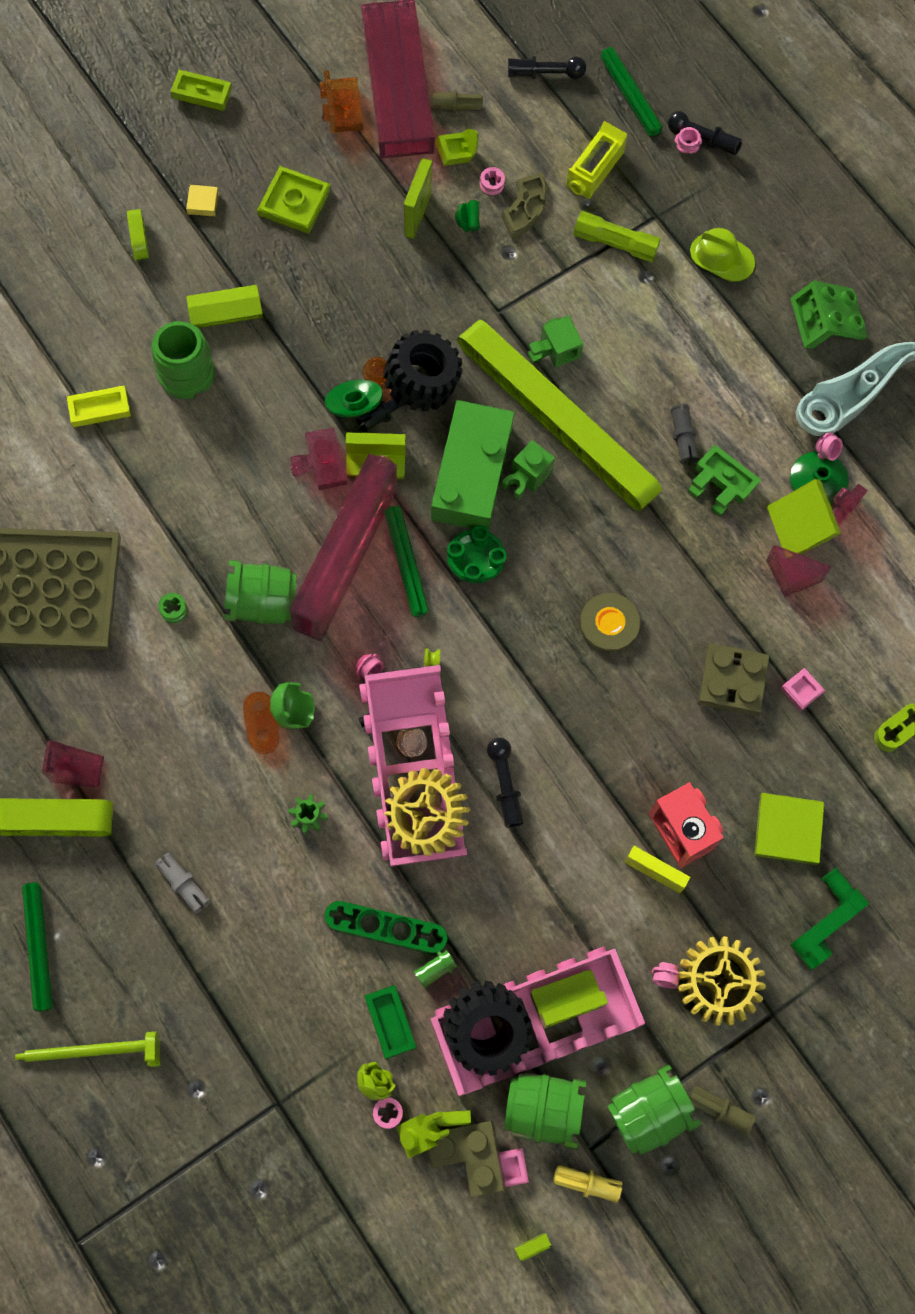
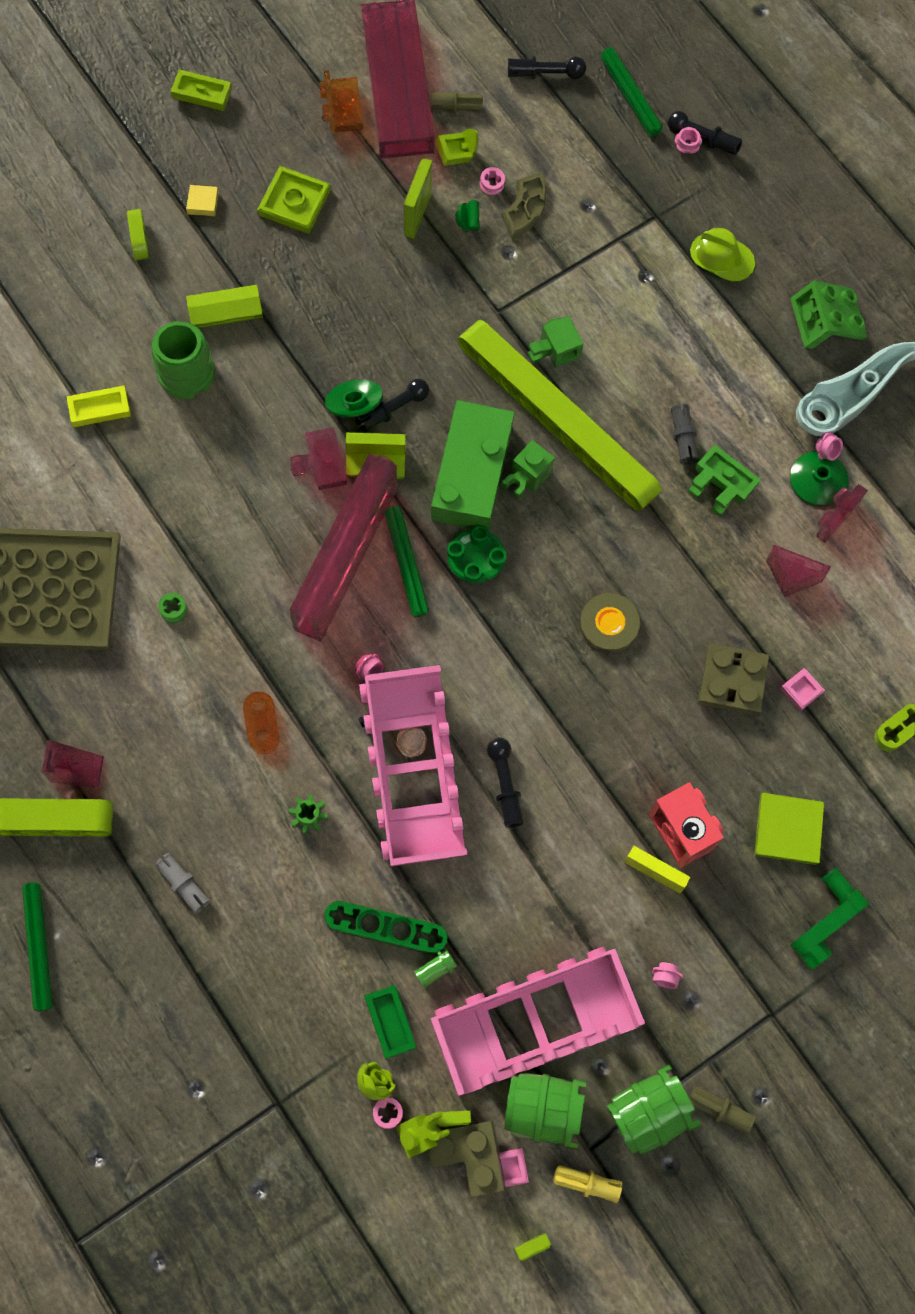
lime piece [15,1031,161,1067] -> none
bright green piece [223,560,296,625] -> none
bright green hair [270,682,315,729] -> none
clear orange plate [363,357,387,385] -> none
black tyre [383,330,463,412] -> none
light yellow gear [383,768,470,856] -> none
lime bush [424,648,440,667] -> none
black tyre [442,981,533,1076] -> none
lime panel [531,970,608,1029] -> none
neon yellow window [566,121,628,199] -> none
lime axle [573,211,661,262] -> none
light yellow gear [677,936,766,1026] -> none
lime tile [767,479,841,560] -> none

